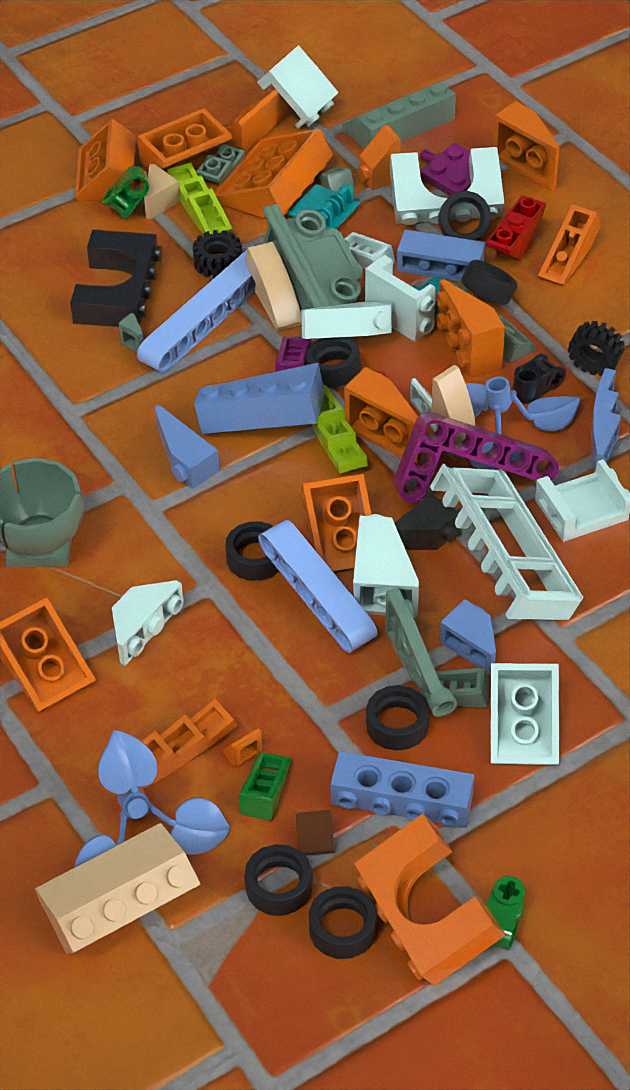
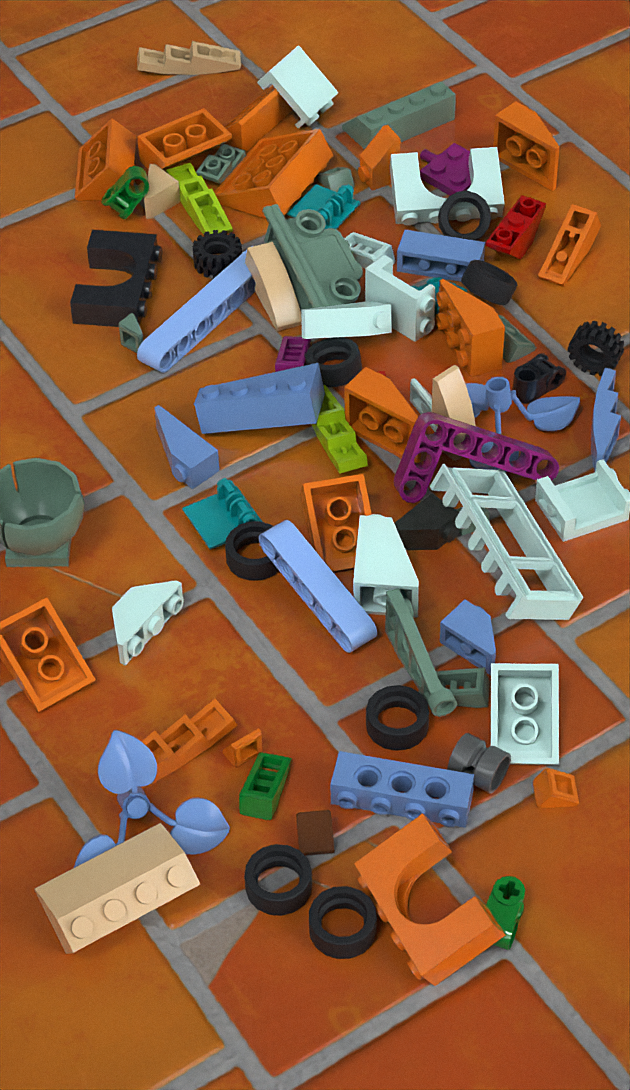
none -> tan slope [137,41,241,75]
none -> teal hinge [182,478,262,550]
none -> dark grey wheel [447,733,511,794]
none -> orange slope [533,767,579,808]

